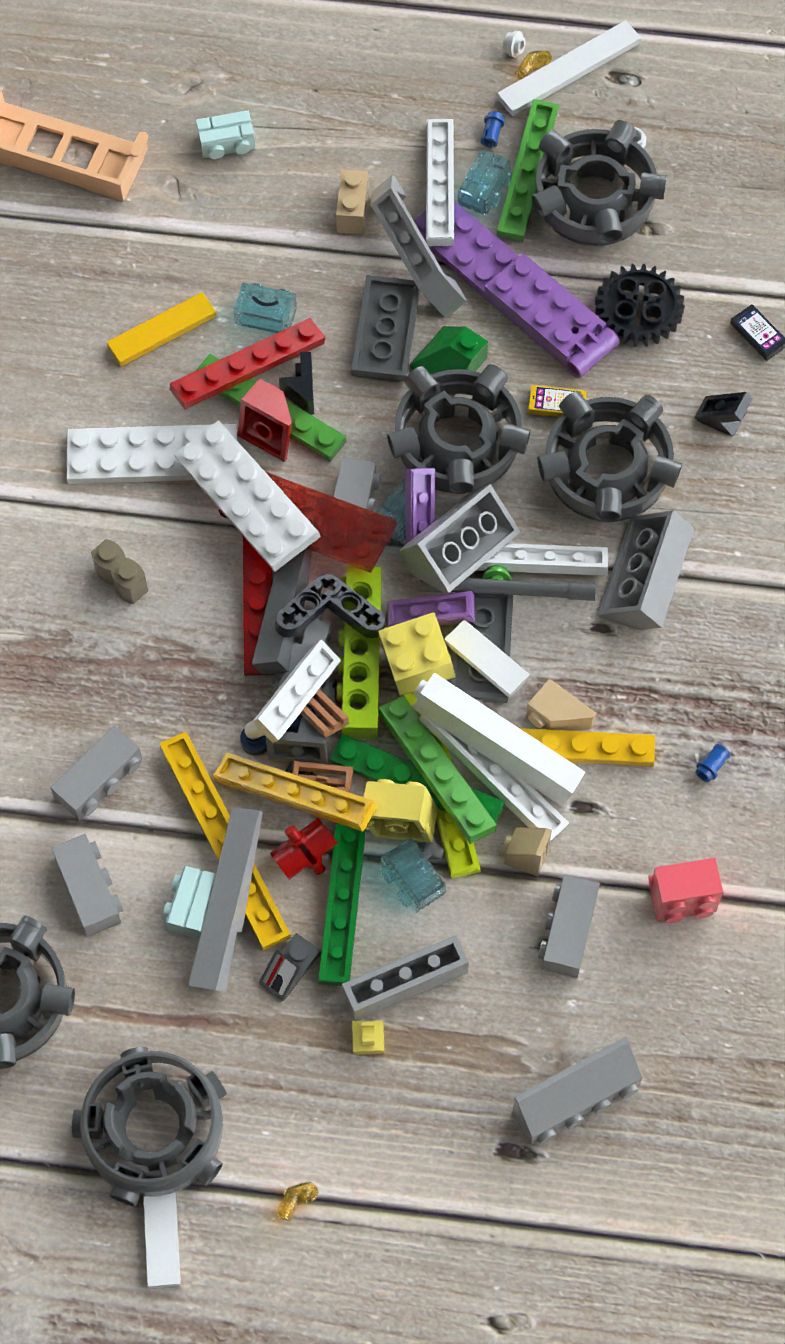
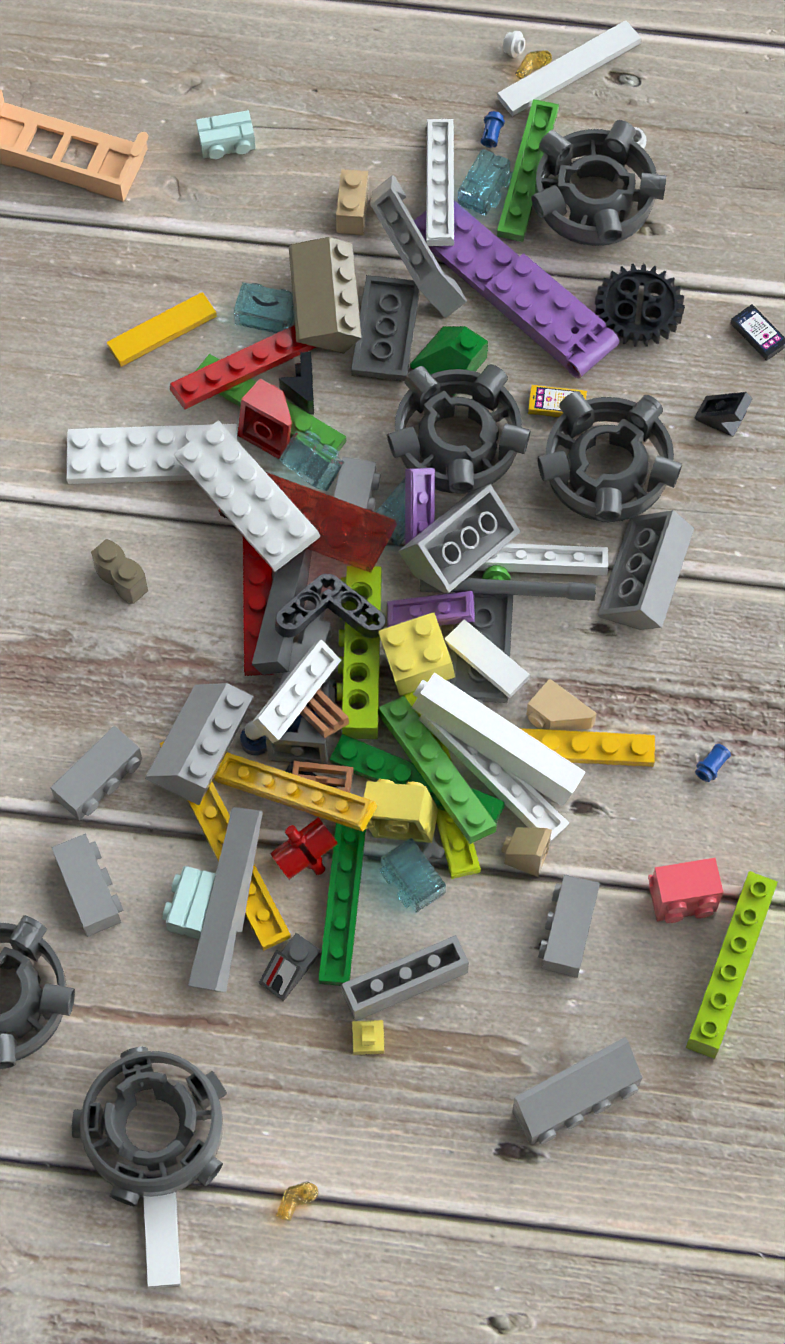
none -> light grey slope [145,683,254,805]
none -> clear light blue brick [279,430,344,491]
none -> dark tan slope [289,237,361,354]
none -> lime brick [685,871,778,1059]

